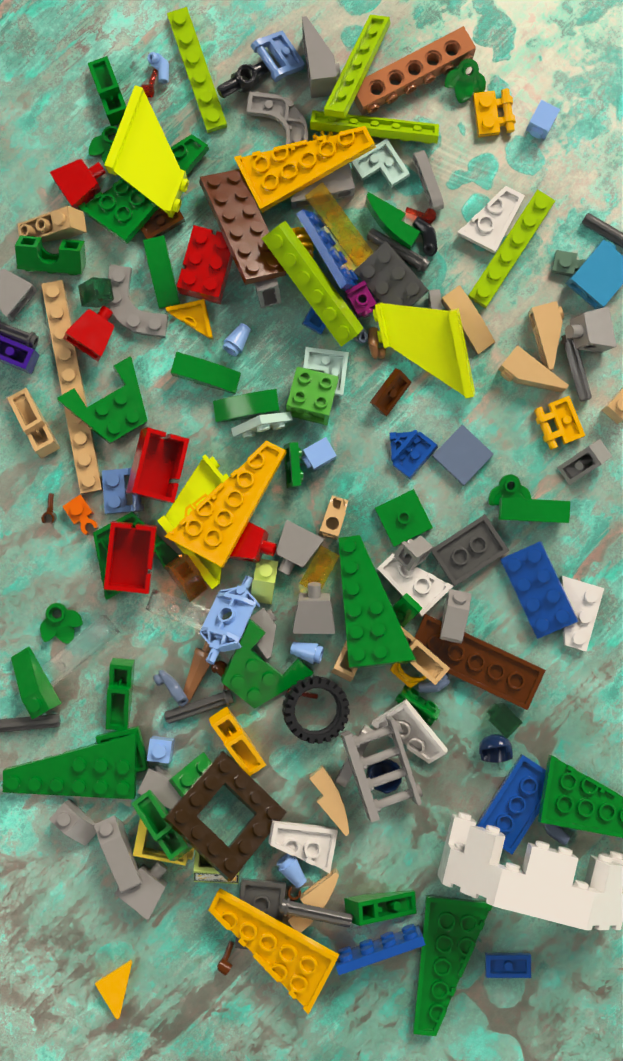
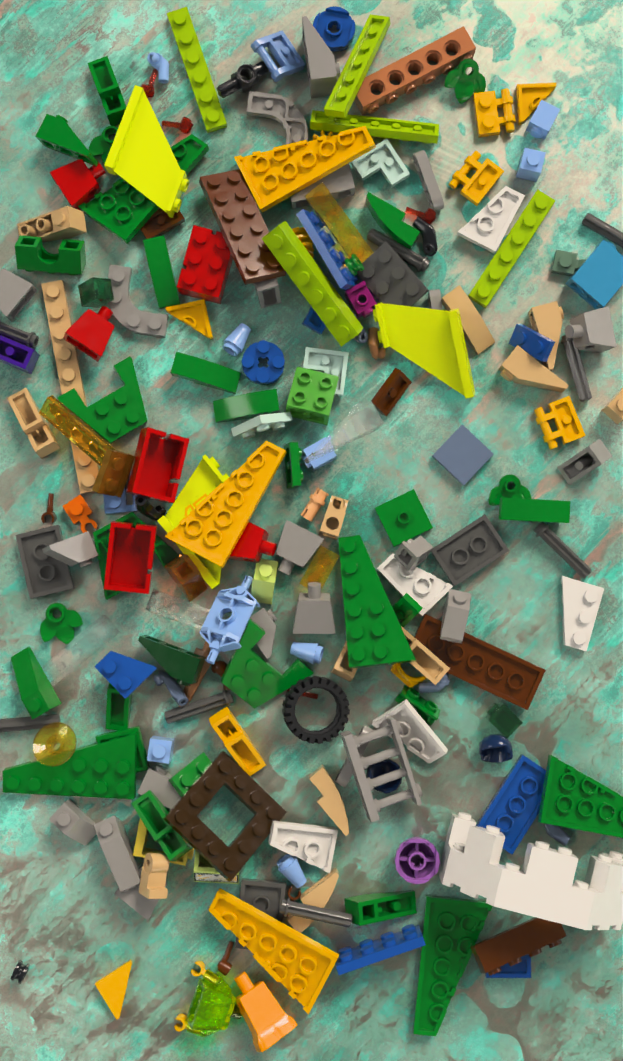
blue slope [390,430,438,479] -> none
blue plate [500,541,578,639] -> none
none -> black bush [10,960,30,984]
none -> dark grey plate [16,525,75,599]
none -> clear yellow dish [33,722,77,767]
none -> green slope [35,114,98,167]
none -> clear yellow plate [39,395,115,466]
none -> light grey slope [42,531,98,568]
none -> pearl gold plate [92,449,136,497]
none -> blue wing [94,651,158,699]
none -> black arm [135,495,166,521]
none -> dark green slope [138,635,206,686]
none -> tan leg [139,853,169,899]
none -> clear red hand [162,117,193,134]
none -> clear neon green torso [174,961,242,1037]
none -> light orange piece [234,971,298,1052]
none -> blue plate [242,340,285,385]
none -> light nougat pin [300,487,329,522]
none -> clear slope [304,401,384,464]
none -> blue plate [313,6,355,51]
none -> green bush [344,253,364,276]
none -> medium lavender cylinder [394,837,440,884]
none -> yellow plate [449,151,504,206]
none -> reddish brown brick [470,917,567,976]
none -> blue plate [509,324,555,362]
none -> yellow tile [516,83,556,125]
none -> light blue brick [516,148,546,182]
none -> dark grey axle [534,522,592,578]

